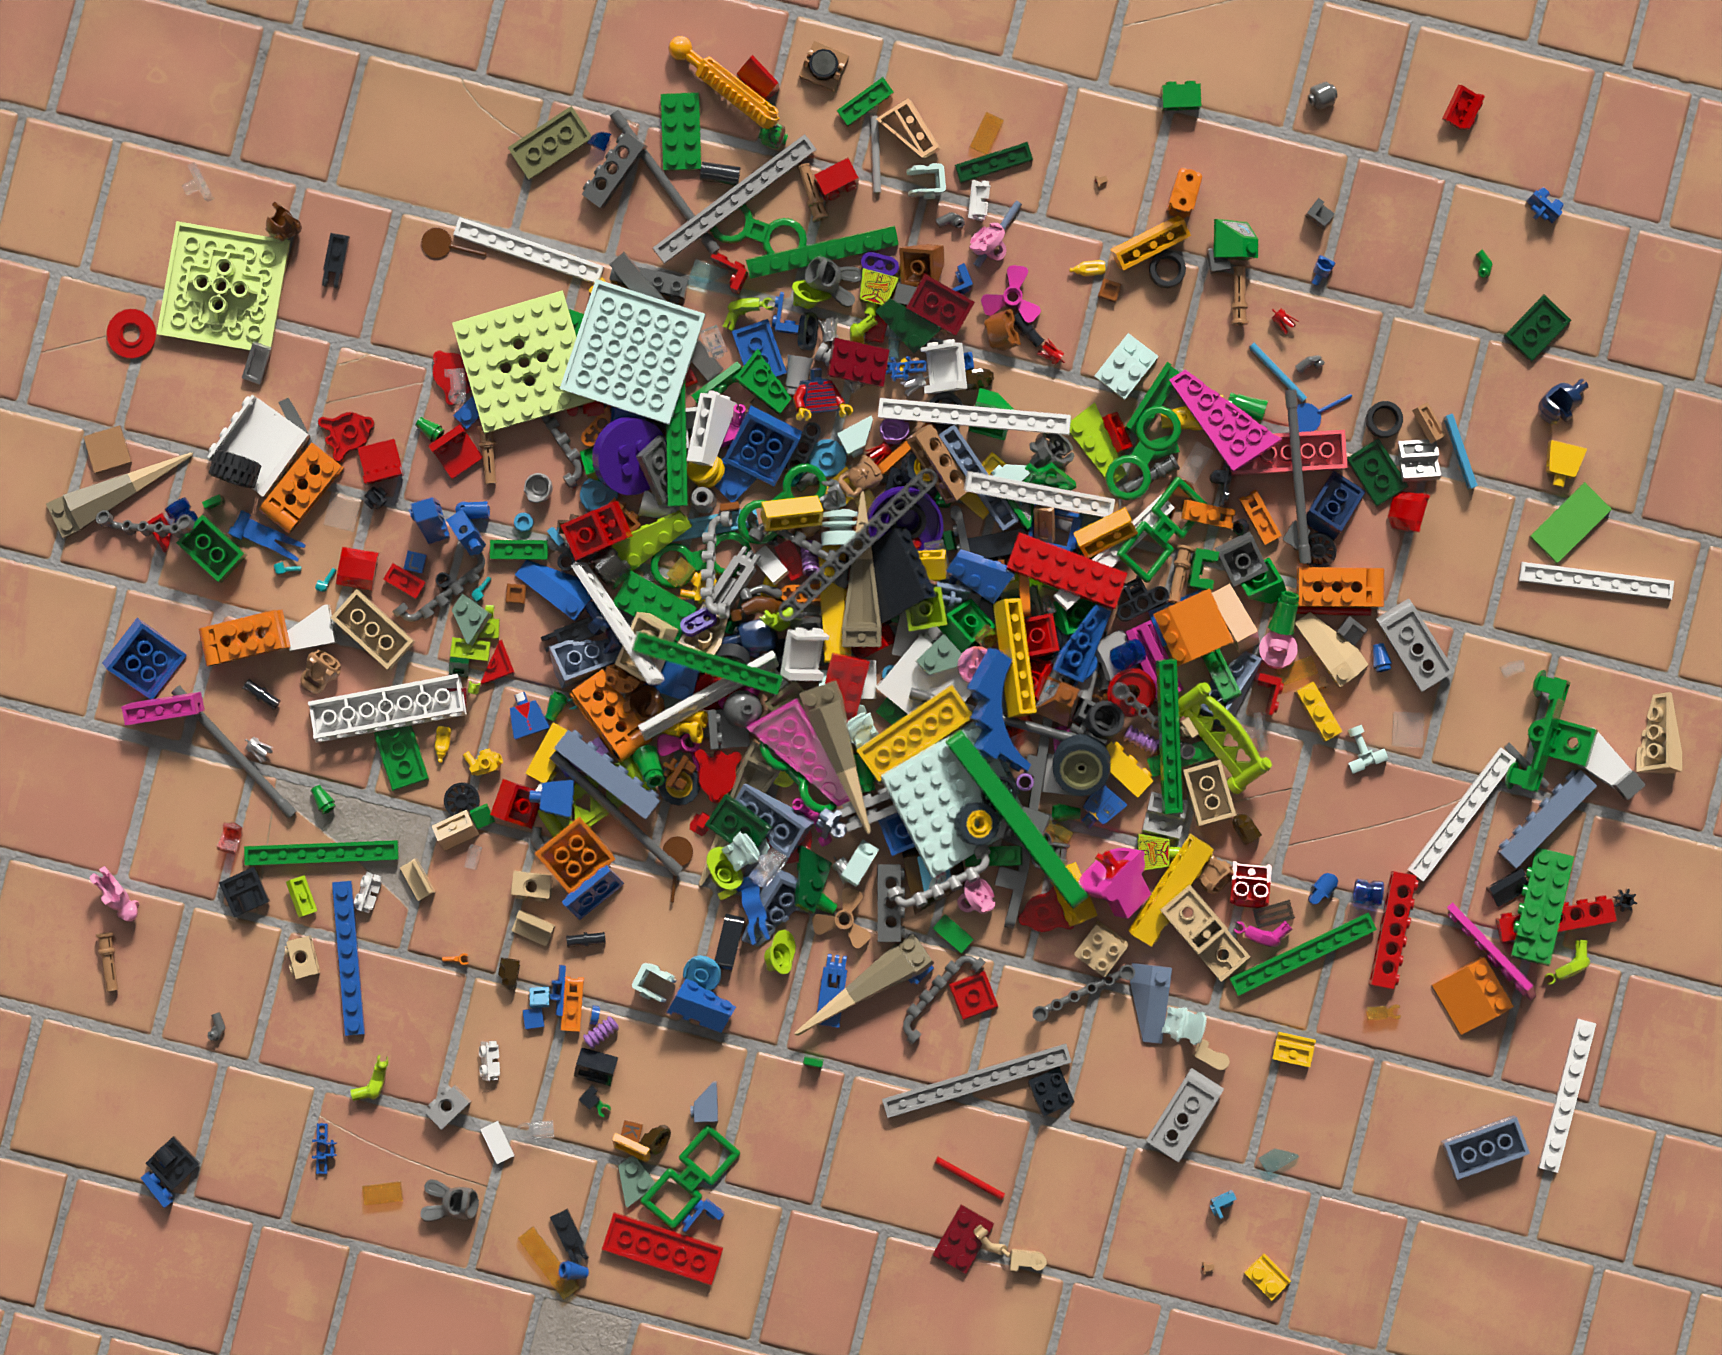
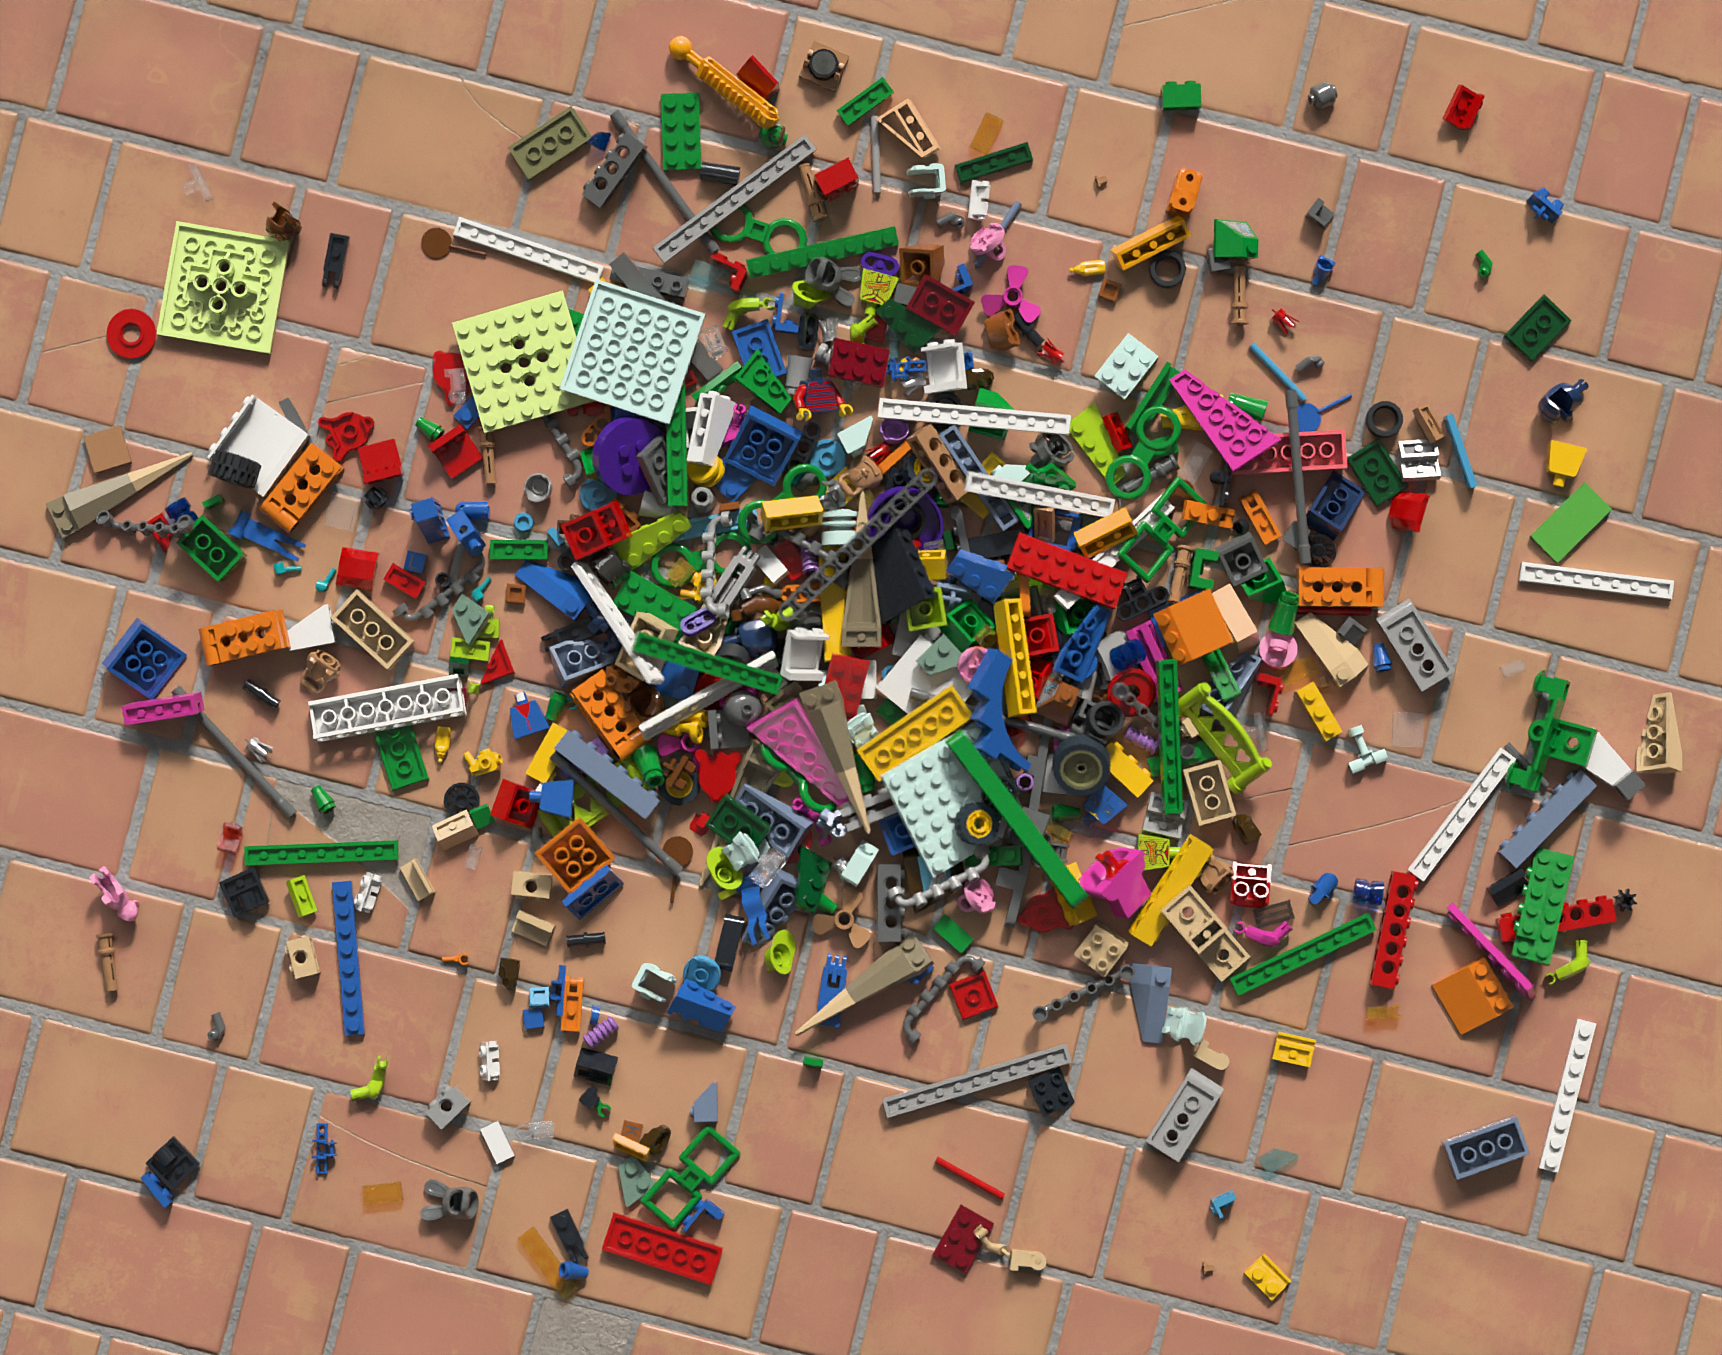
flat silver tile [242,341,272,384] -> none

